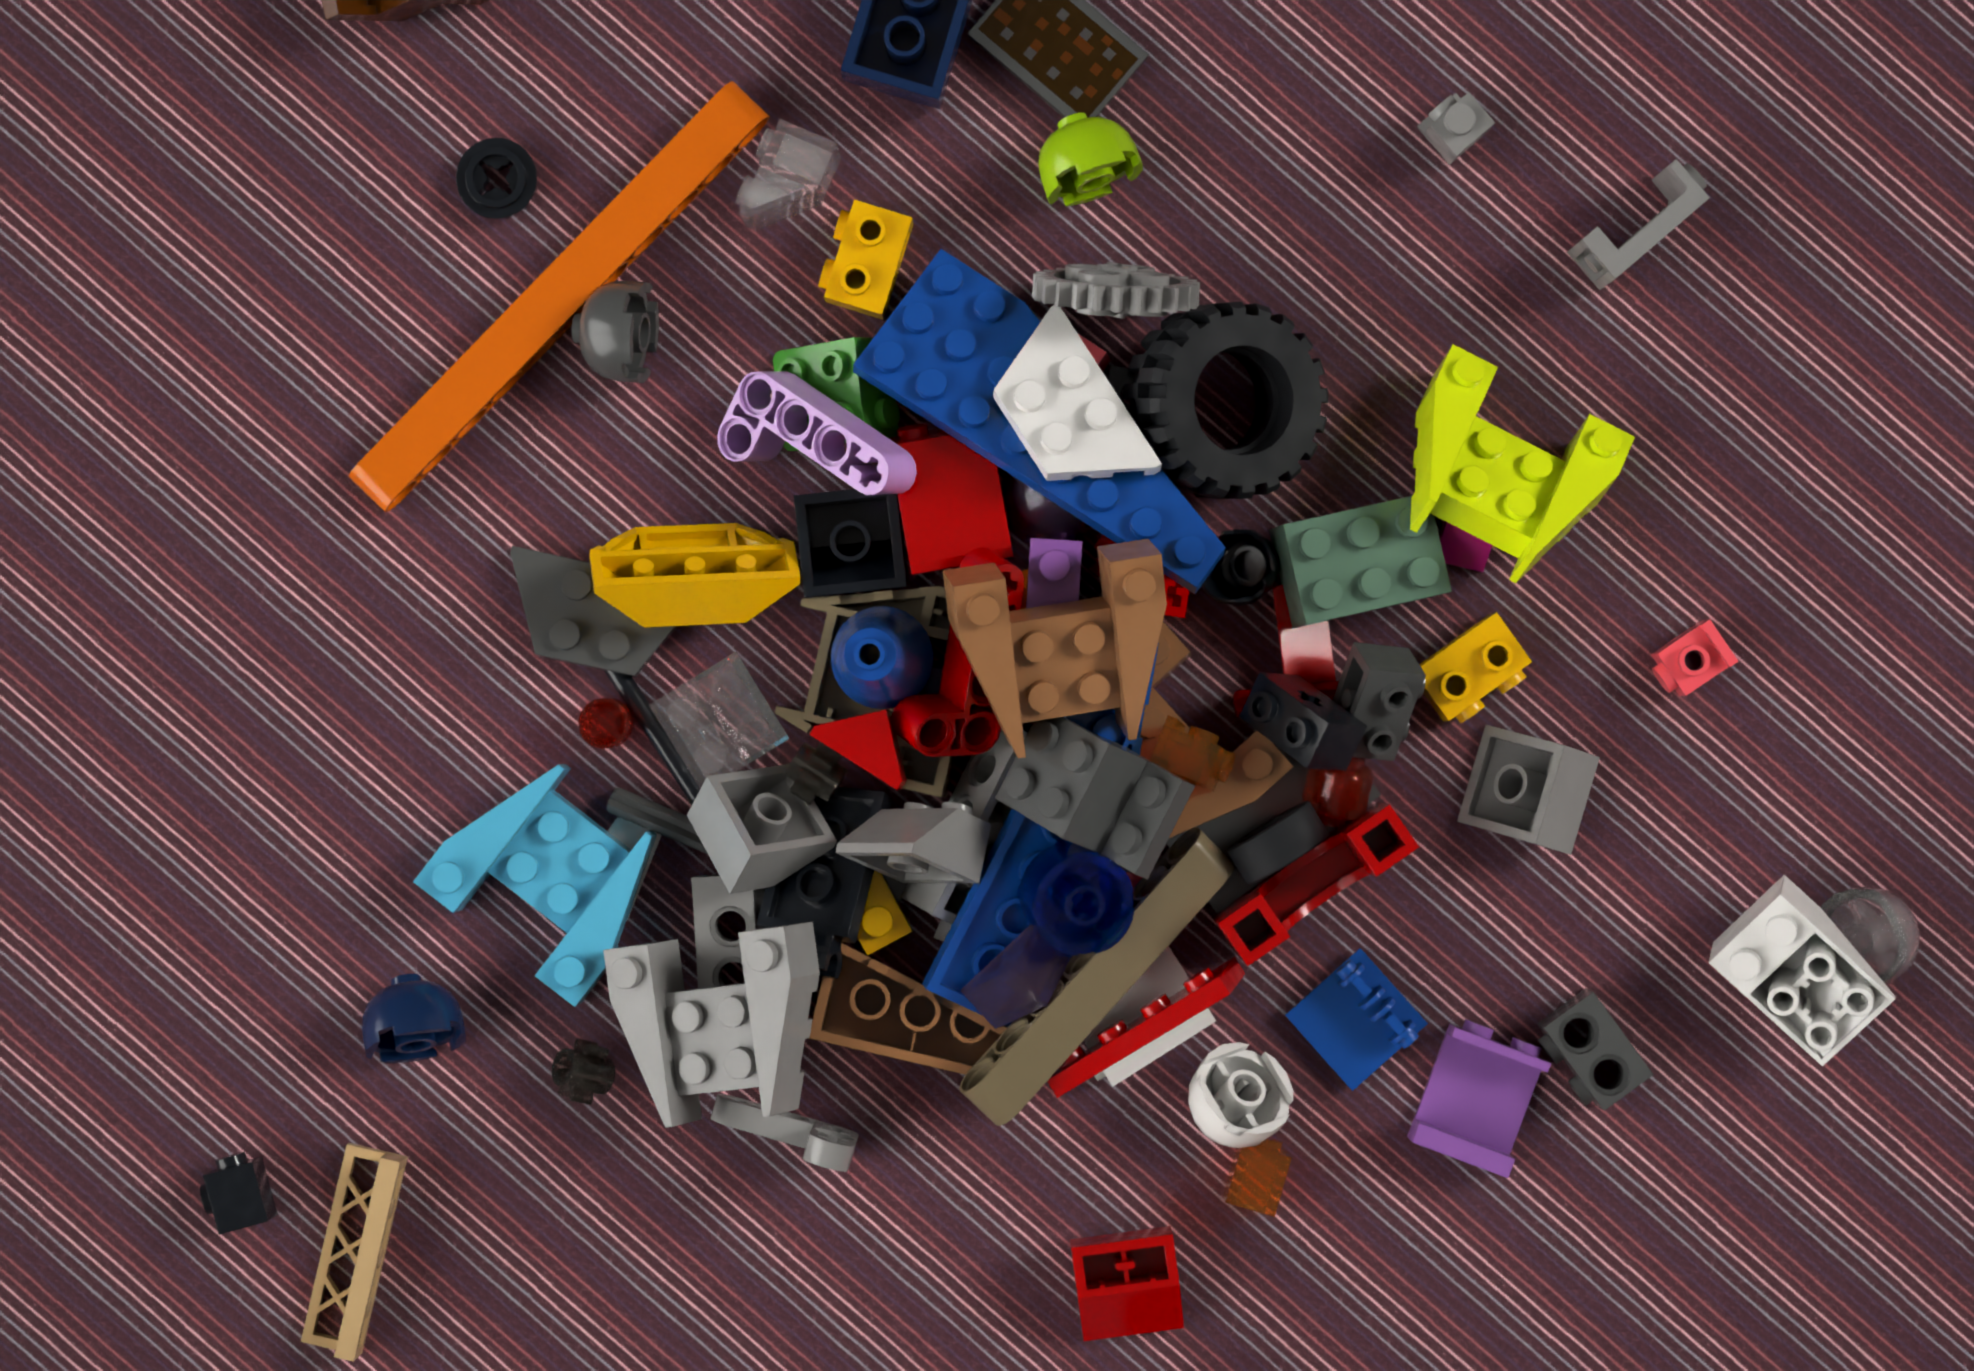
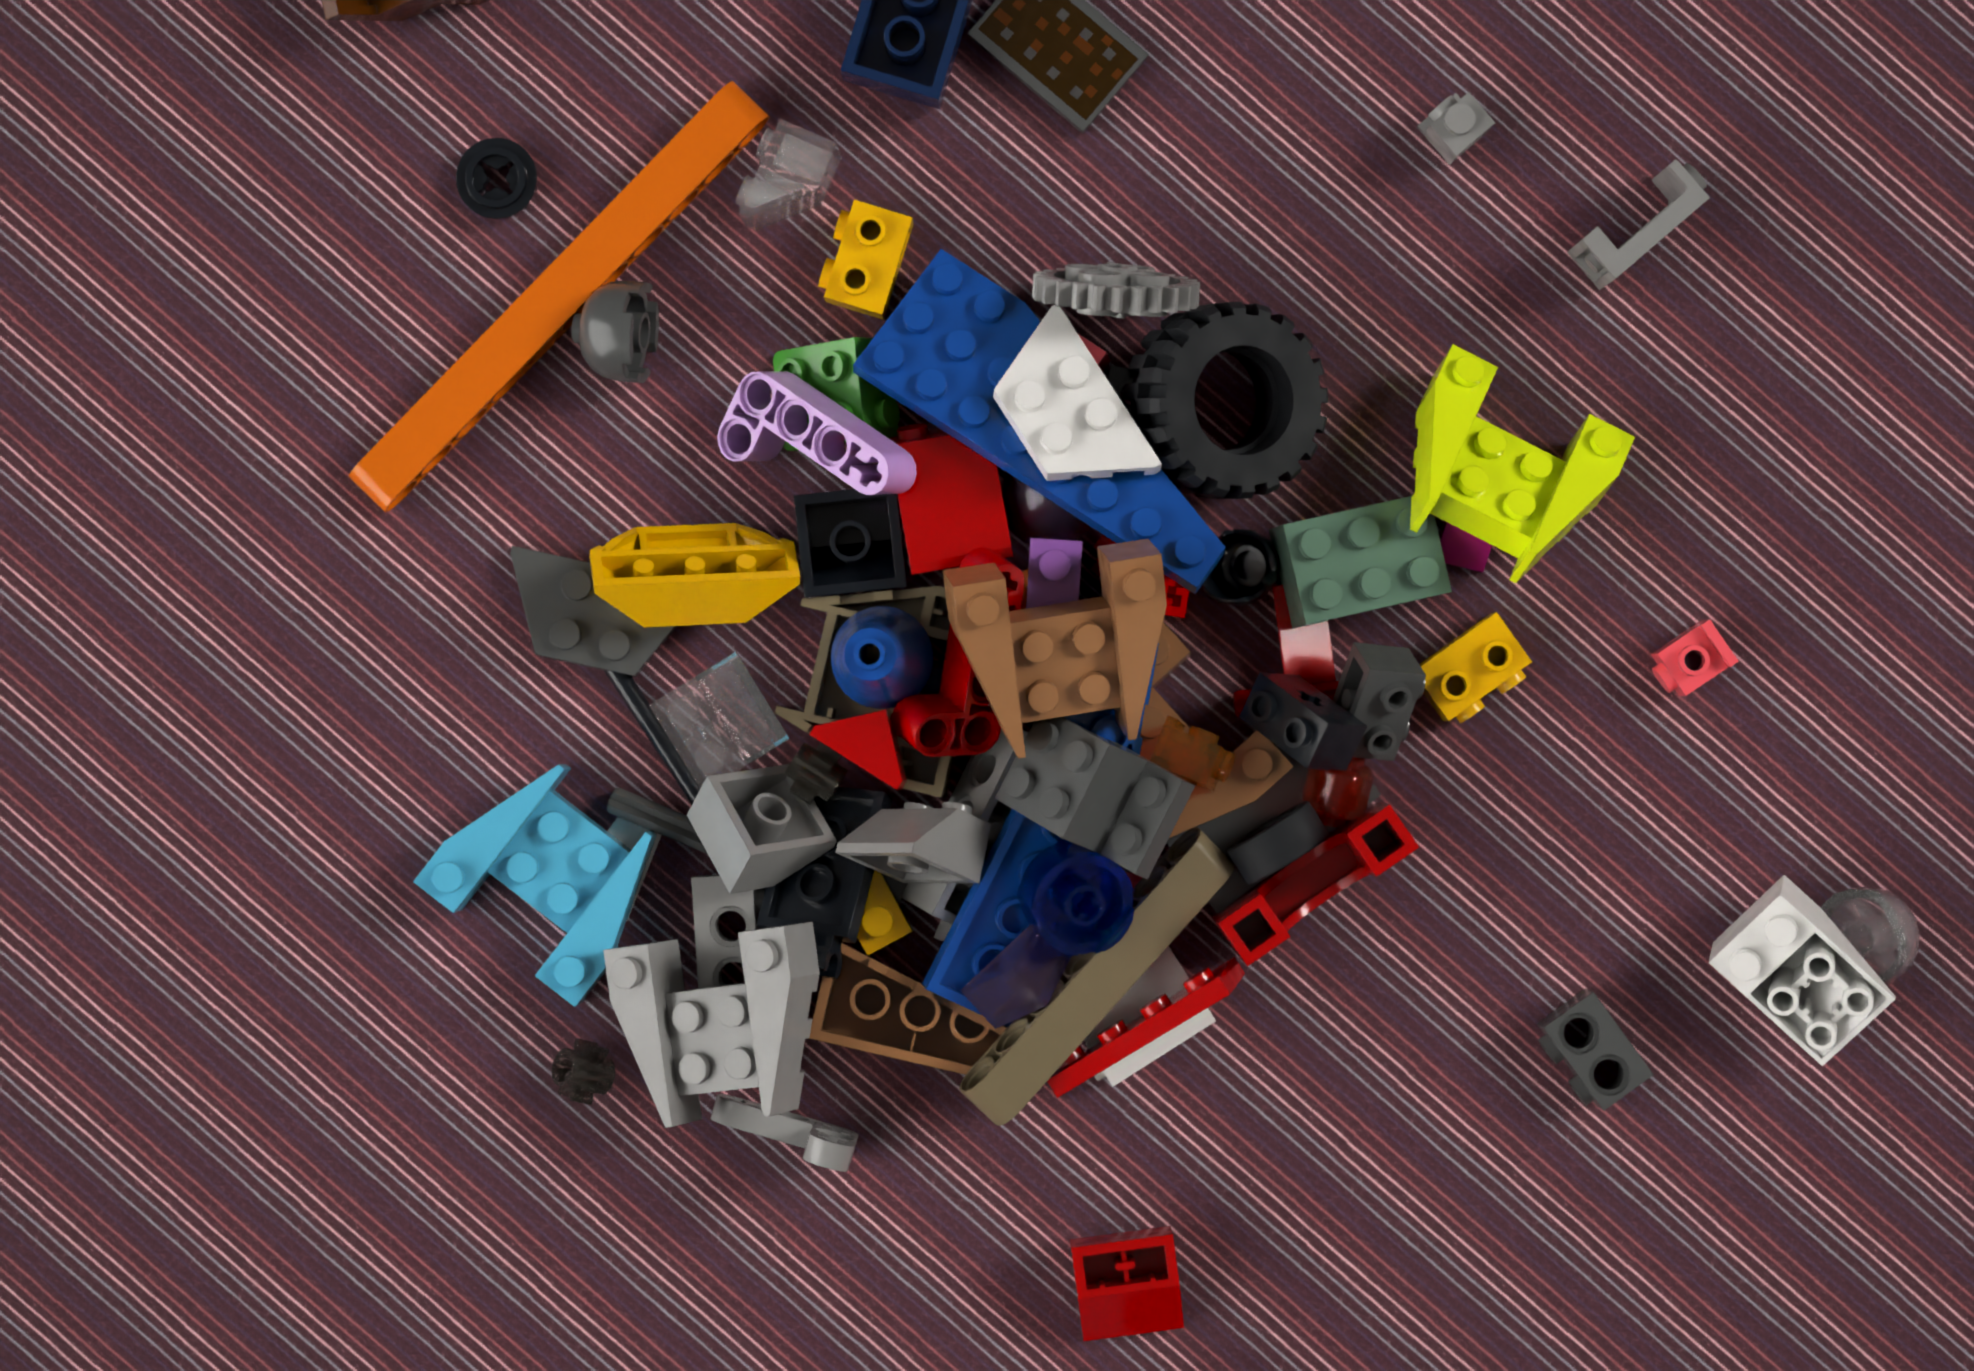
black brick [200,1152,278,1235] -> none
tan fence [301,1143,408,1362] -> none
dark blue cylinder [362,974,466,1063] -> none
clear red wheel [578,698,634,749] -> none
lime cylinder [1038,112,1143,206] -> none
white cylinder [1188,1042,1294,1148] -> none
clear orange brick [1223,1137,1292,1217] -> none
blue hinge [1285,948,1428,1091] -> none
medium lavender panel [1407,1019,1551,1178] -> none
light grey slope [1457,725,1600,855] -> none

